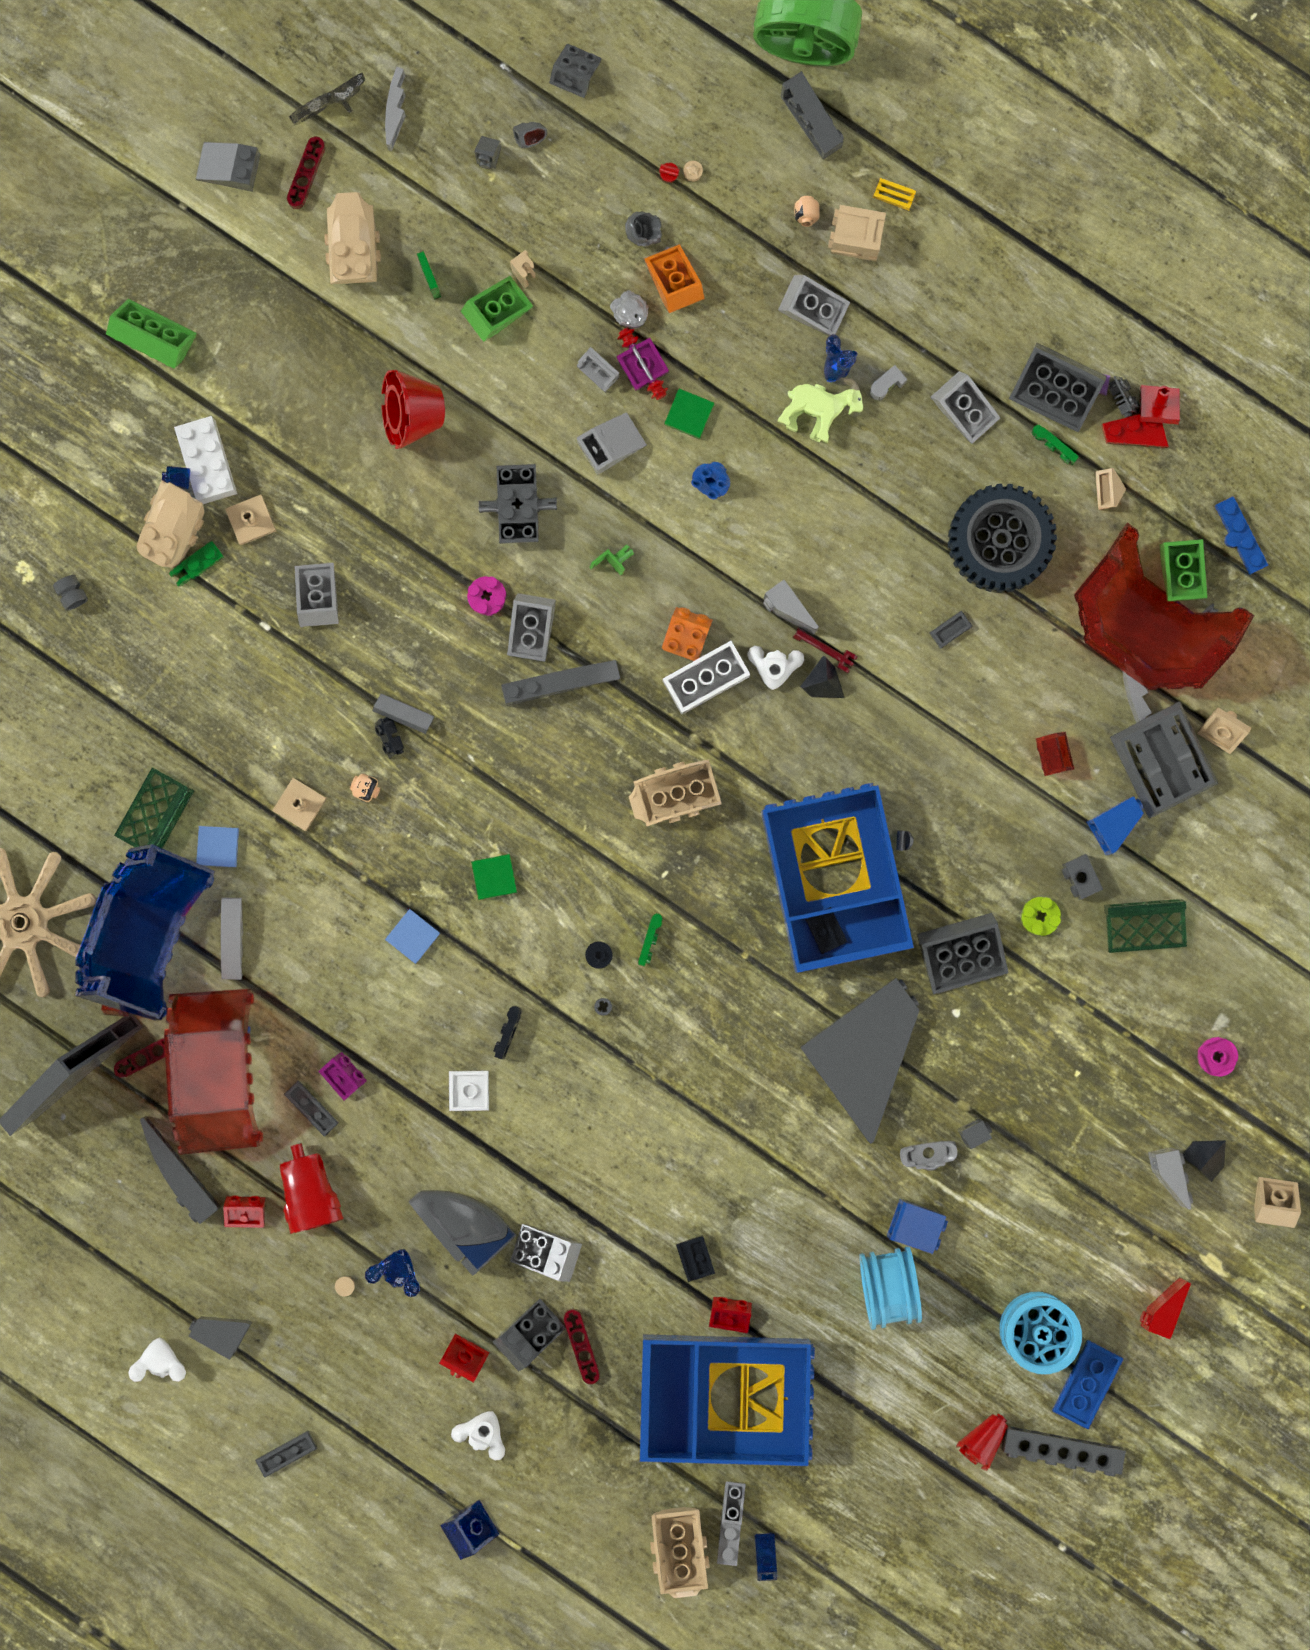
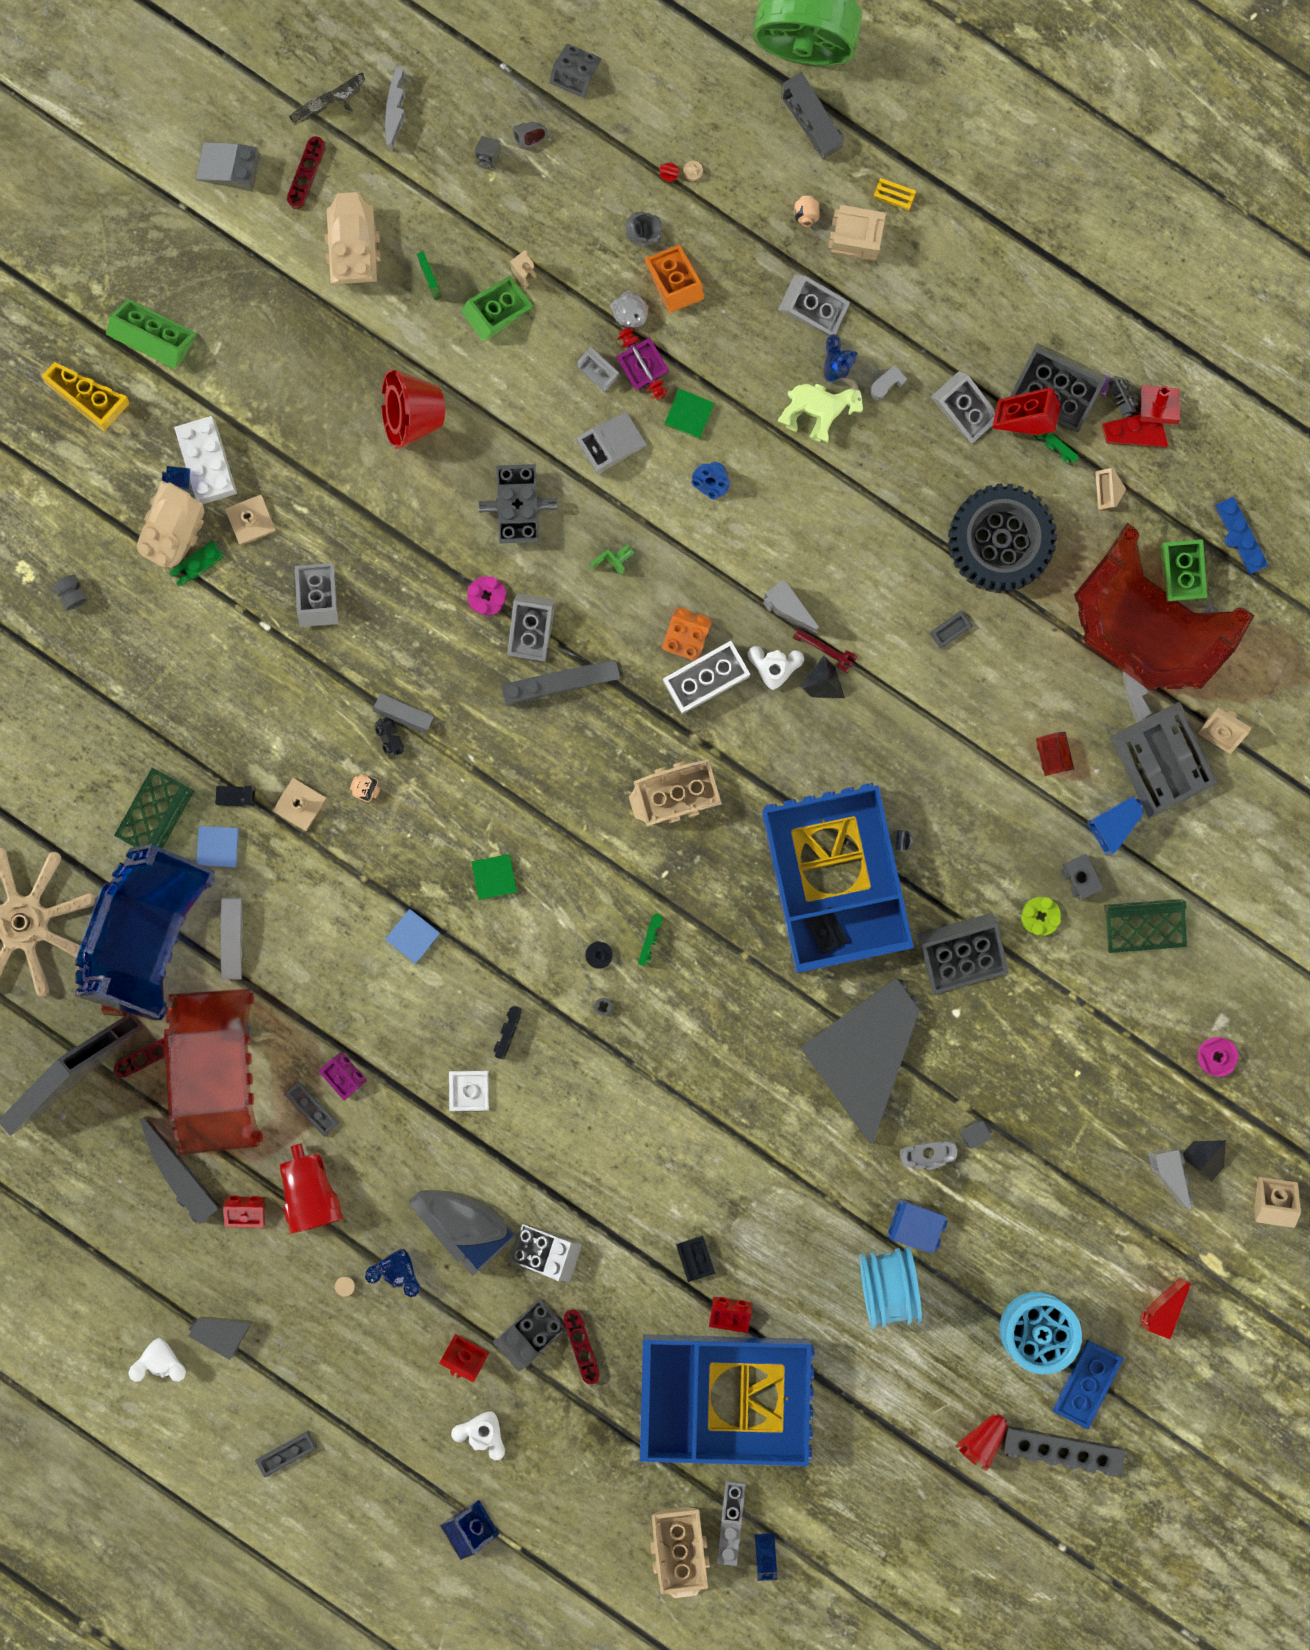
none -> yellow wedge [42,362,130,432]
none -> black bracket [215,786,256,807]
none -> red slope [992,387,1061,435]

